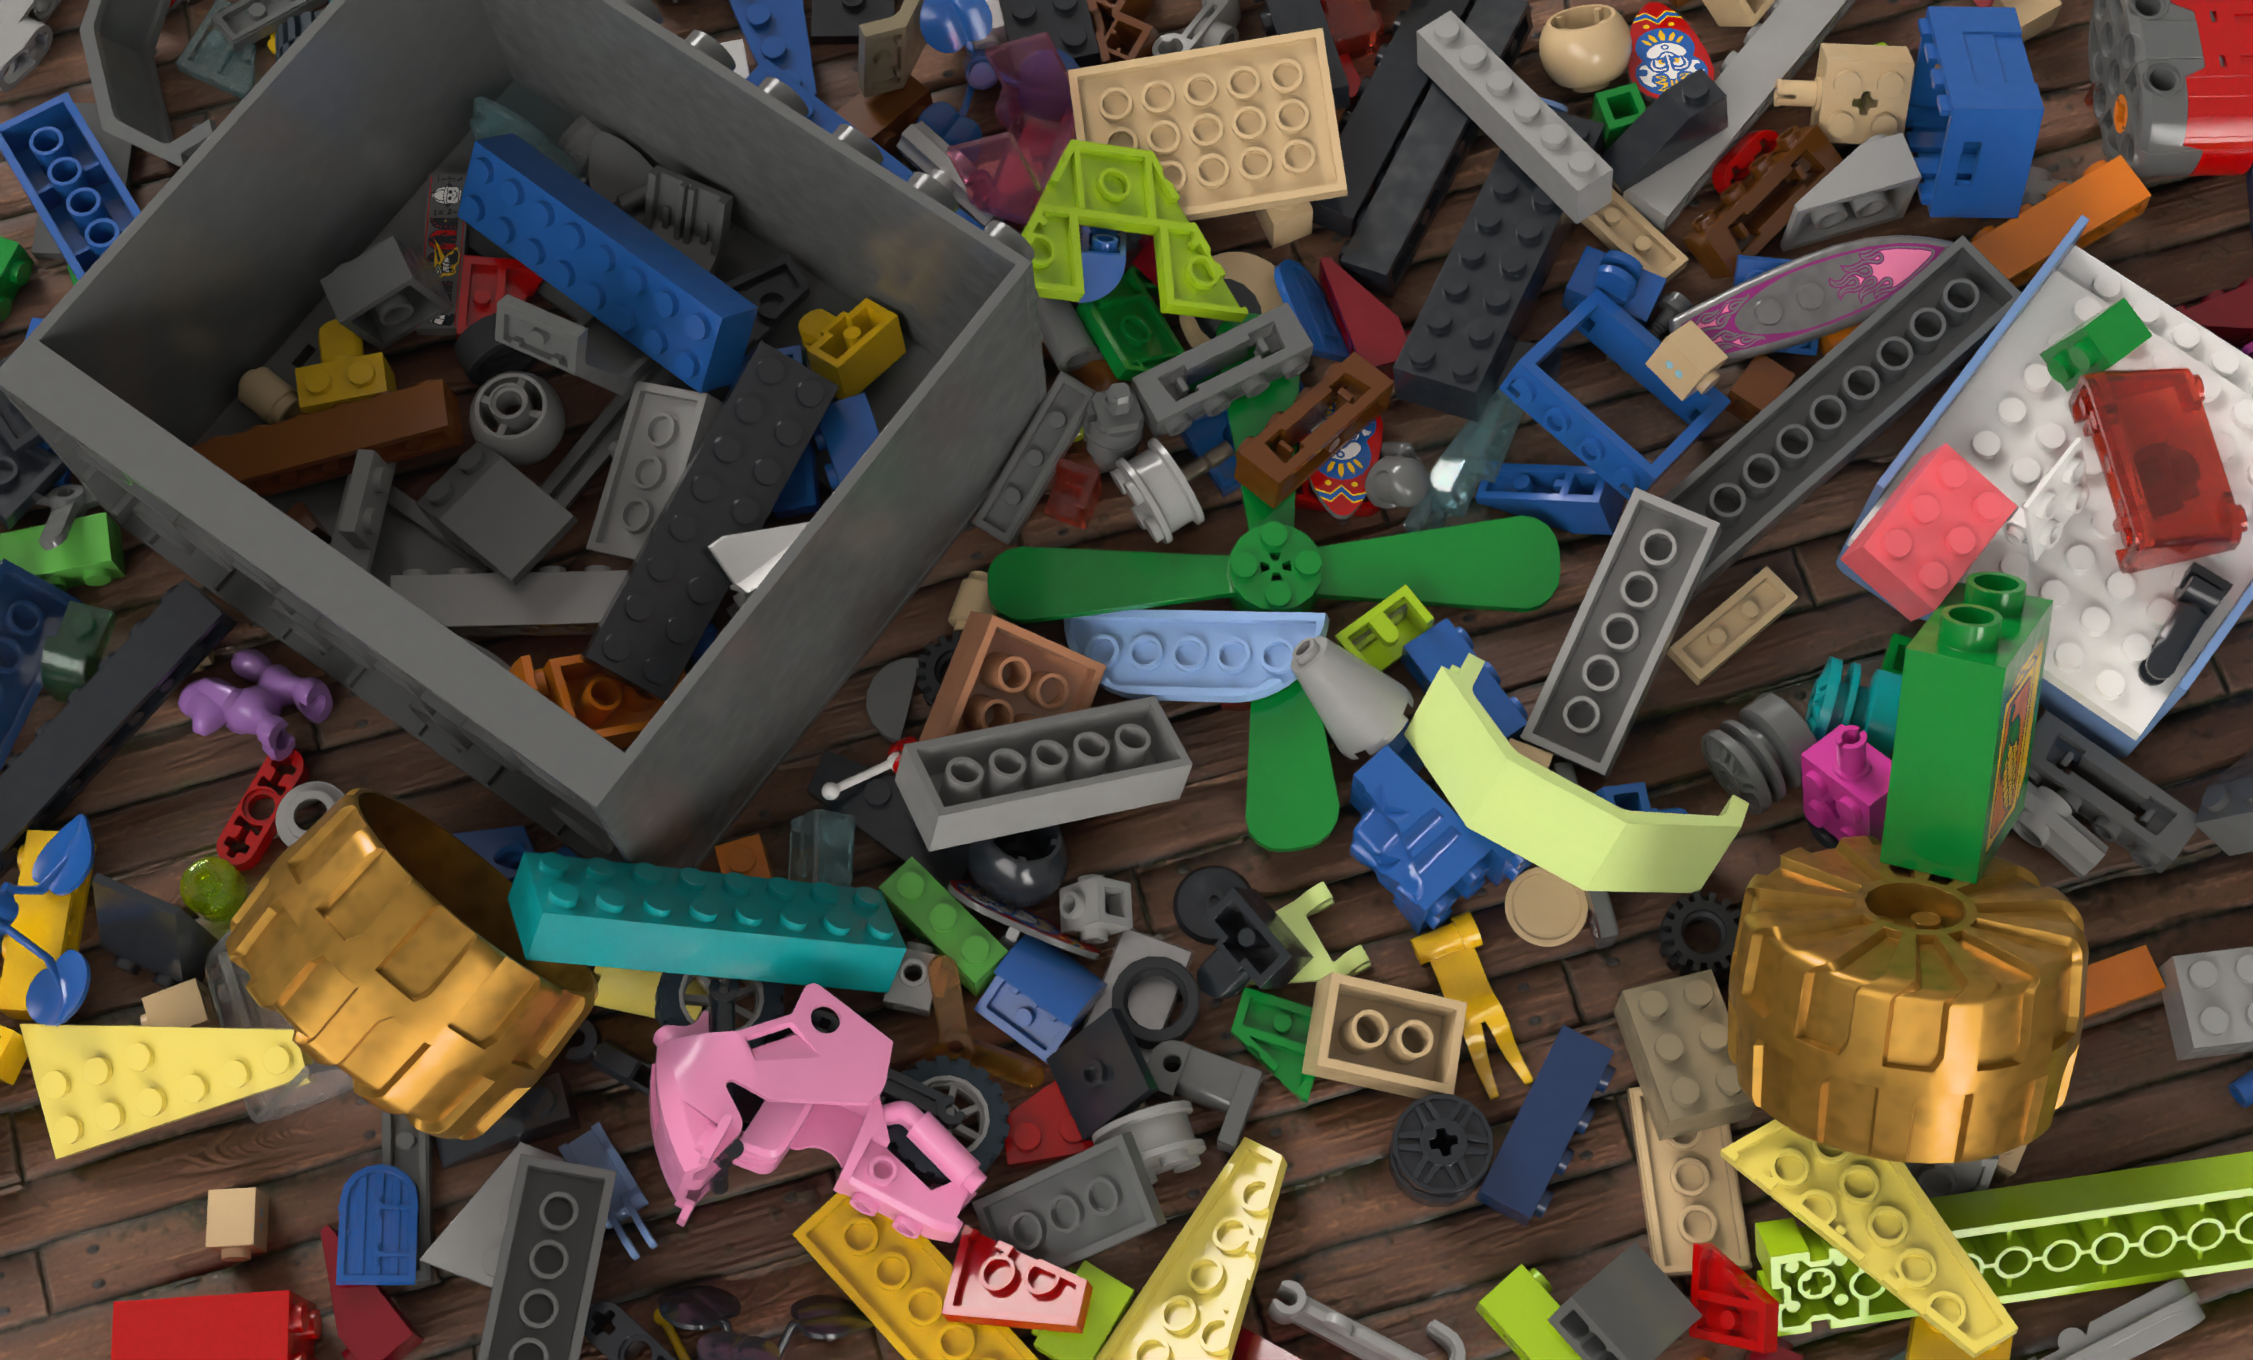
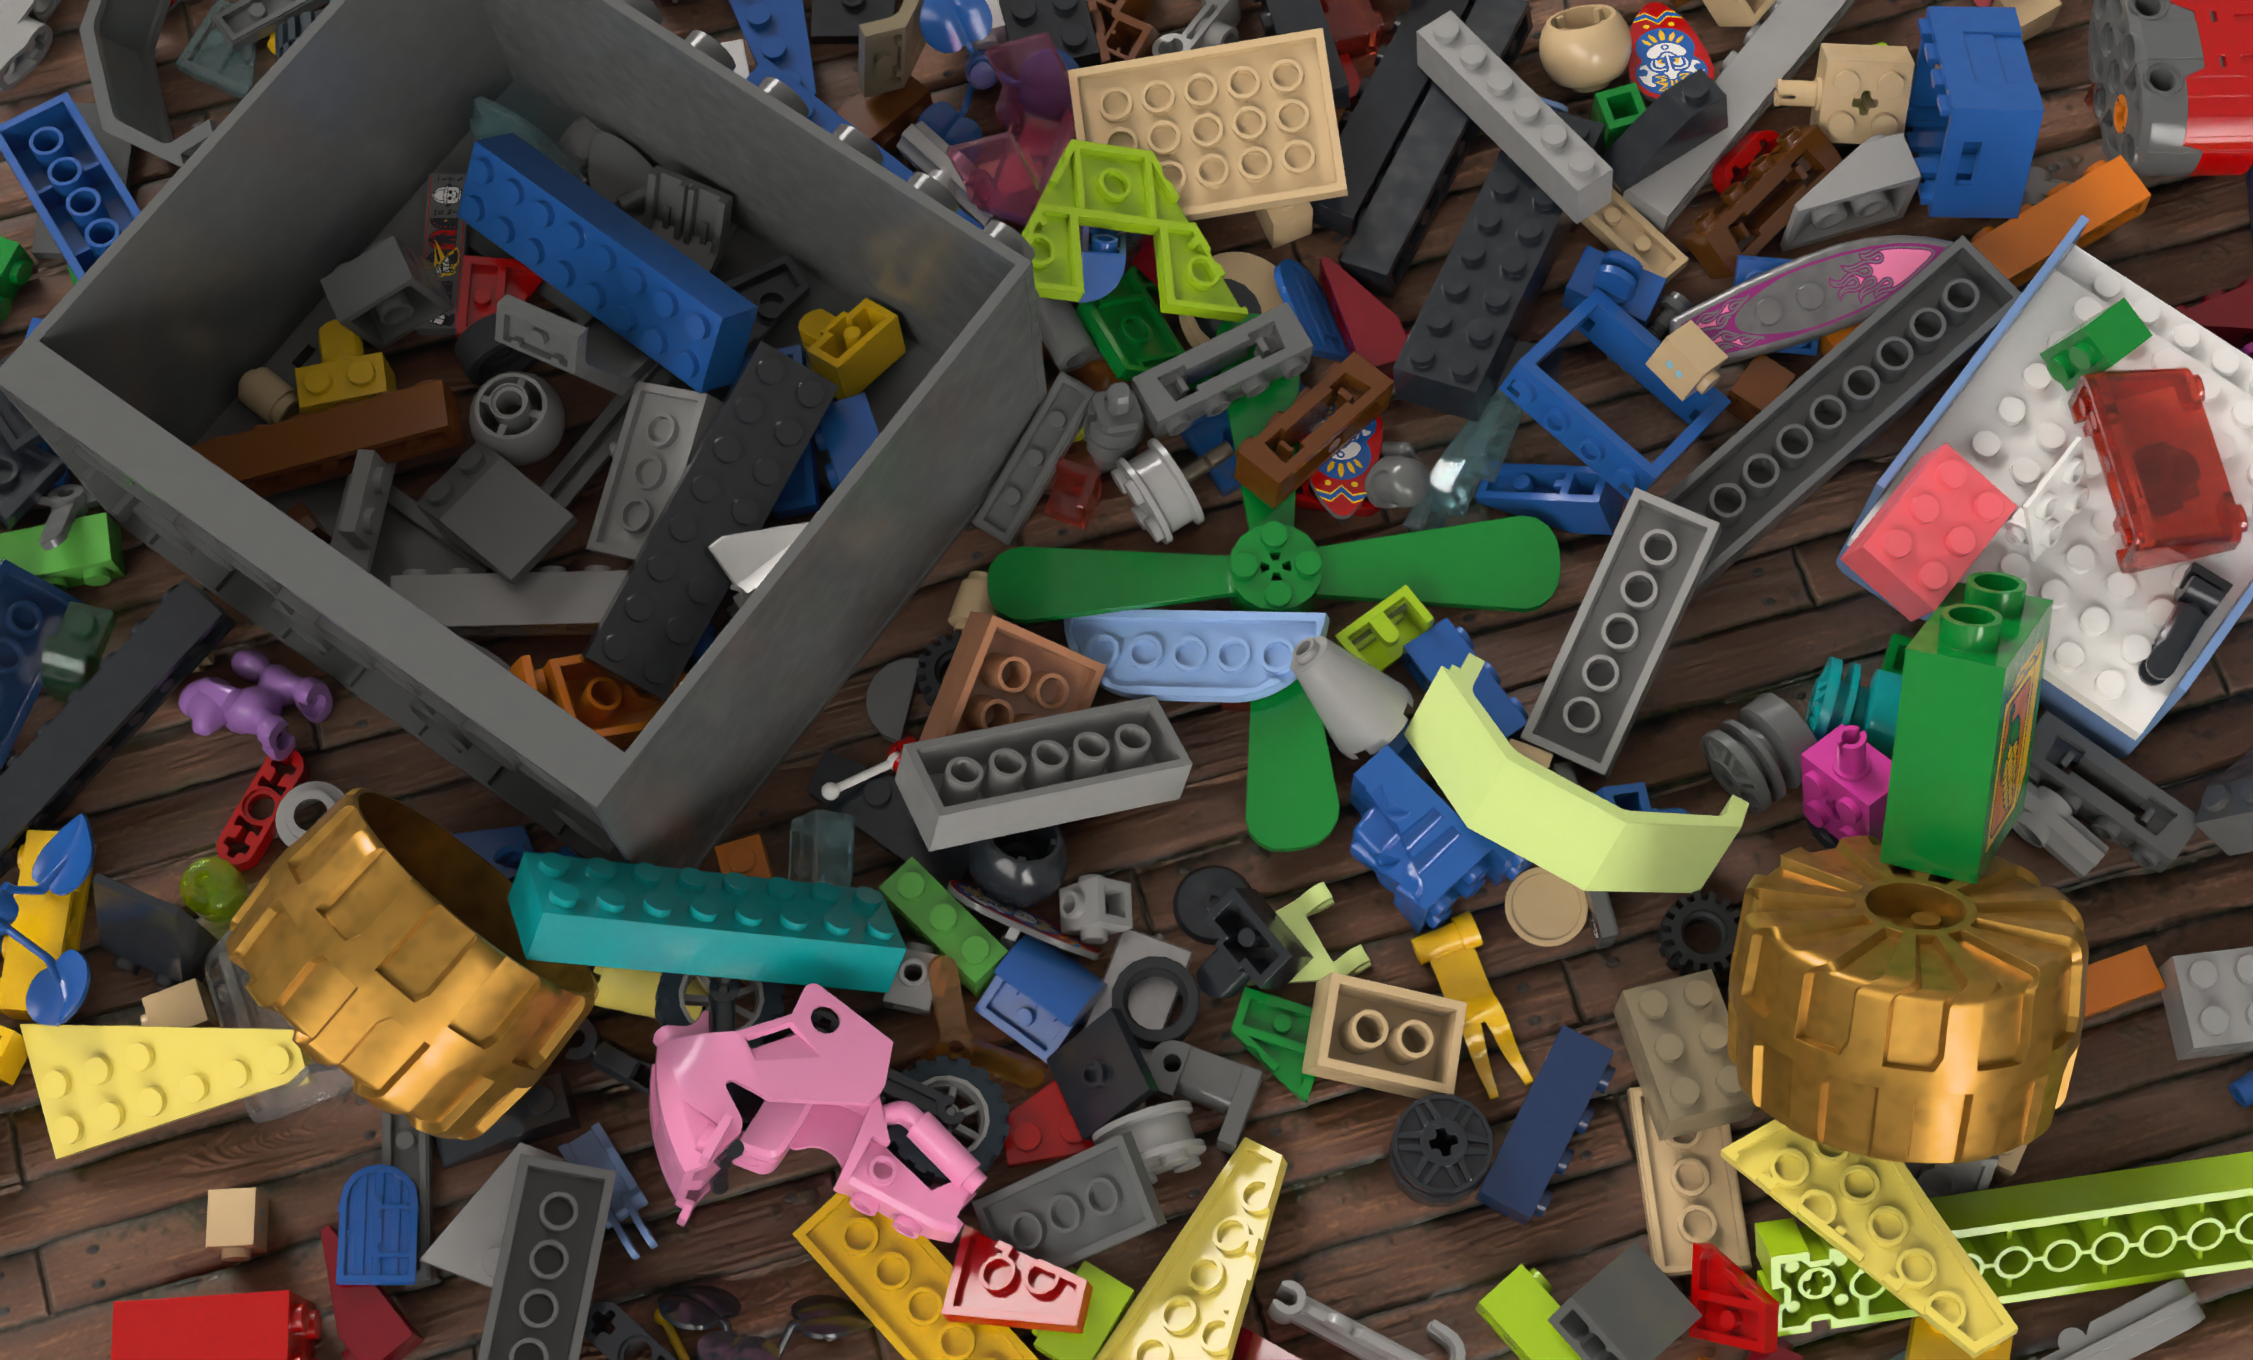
tan plate [1667,566,1798,686] -> none

